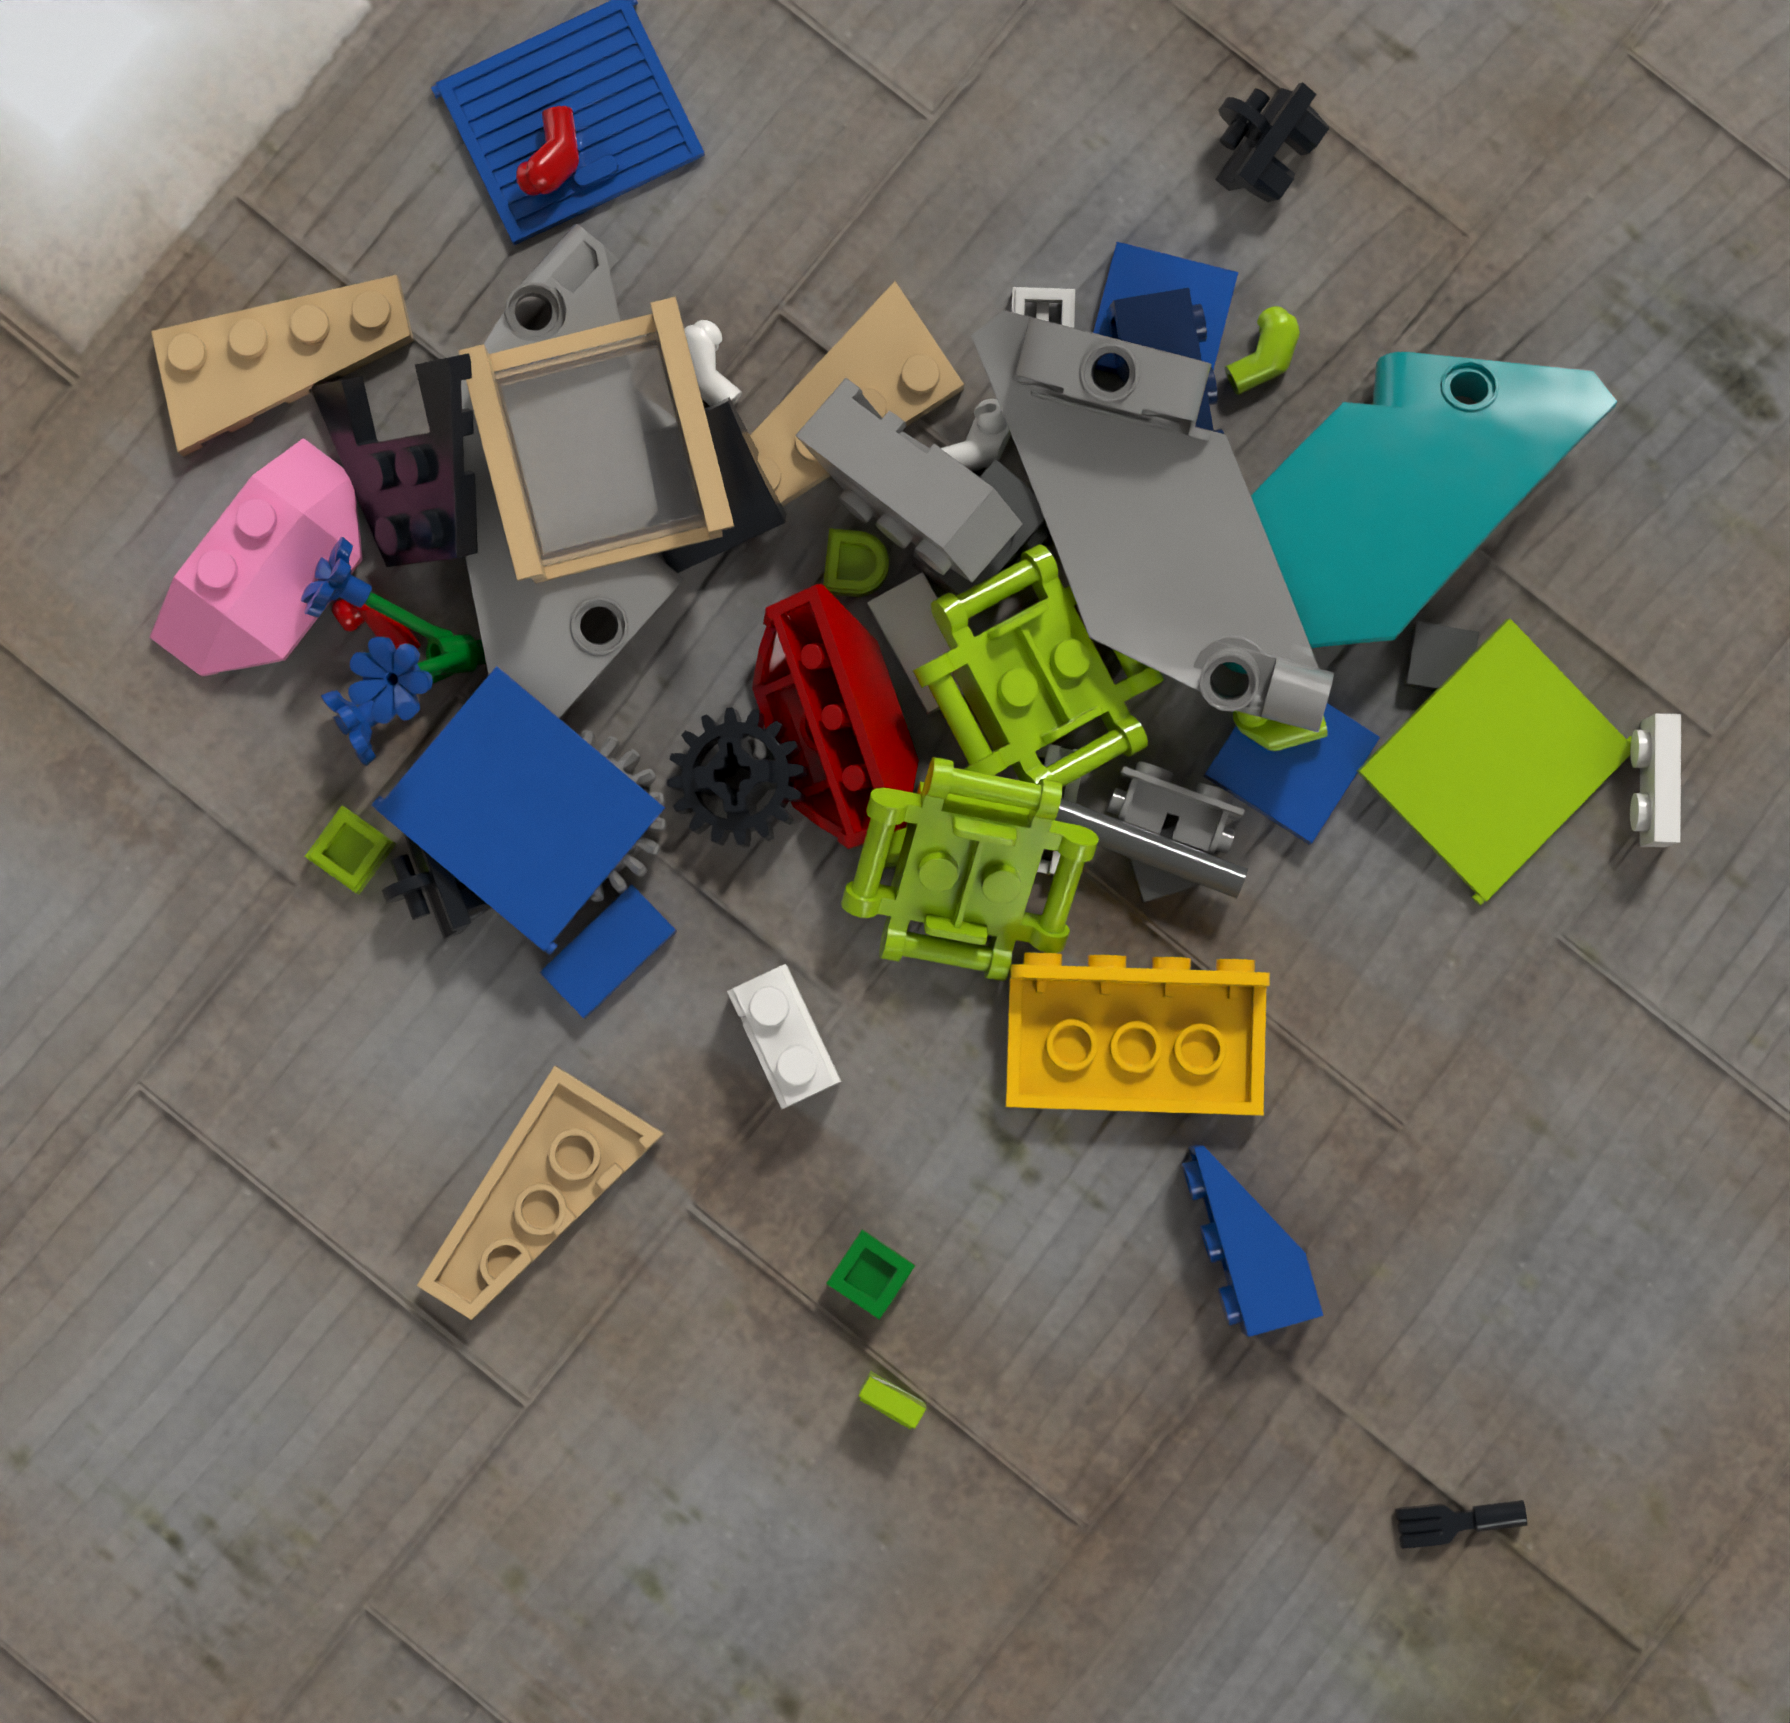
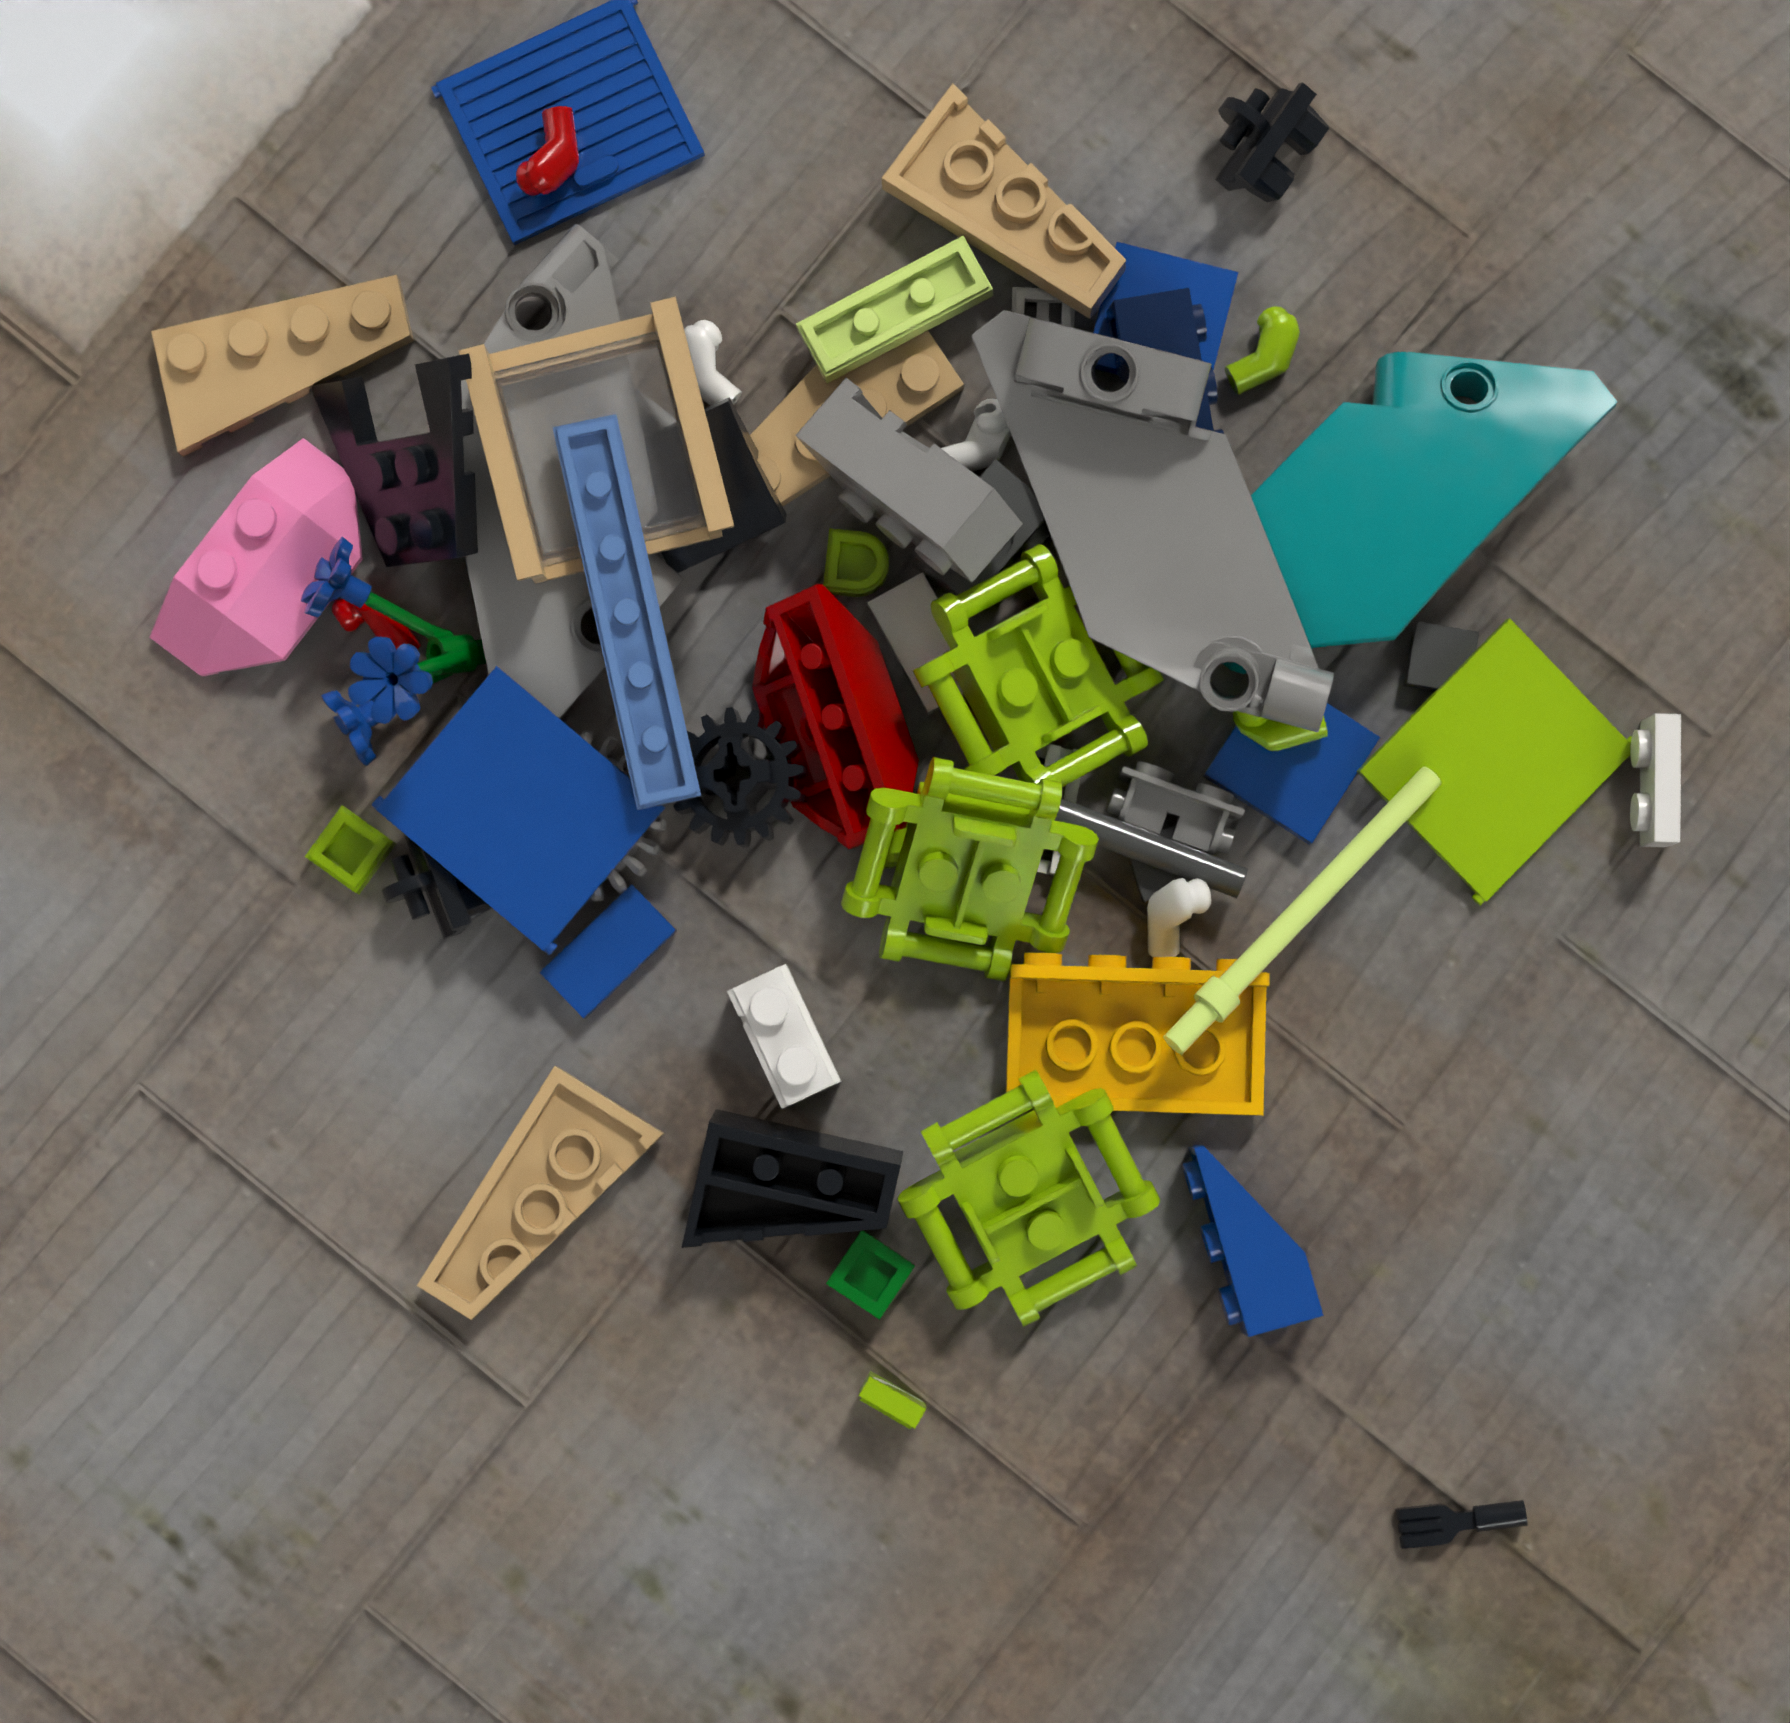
none -> medium blue tile [552,414,701,810]
none -> black wedge [682,1109,903,1248]
none -> yellowish green tile [796,236,993,383]
none -> tan wing [882,83,1126,319]
none -> lime brick [897,1070,1160,1327]
none -> white arm [1147,878,1211,957]
none -> yellowish green bar [1163,767,1441,1055]

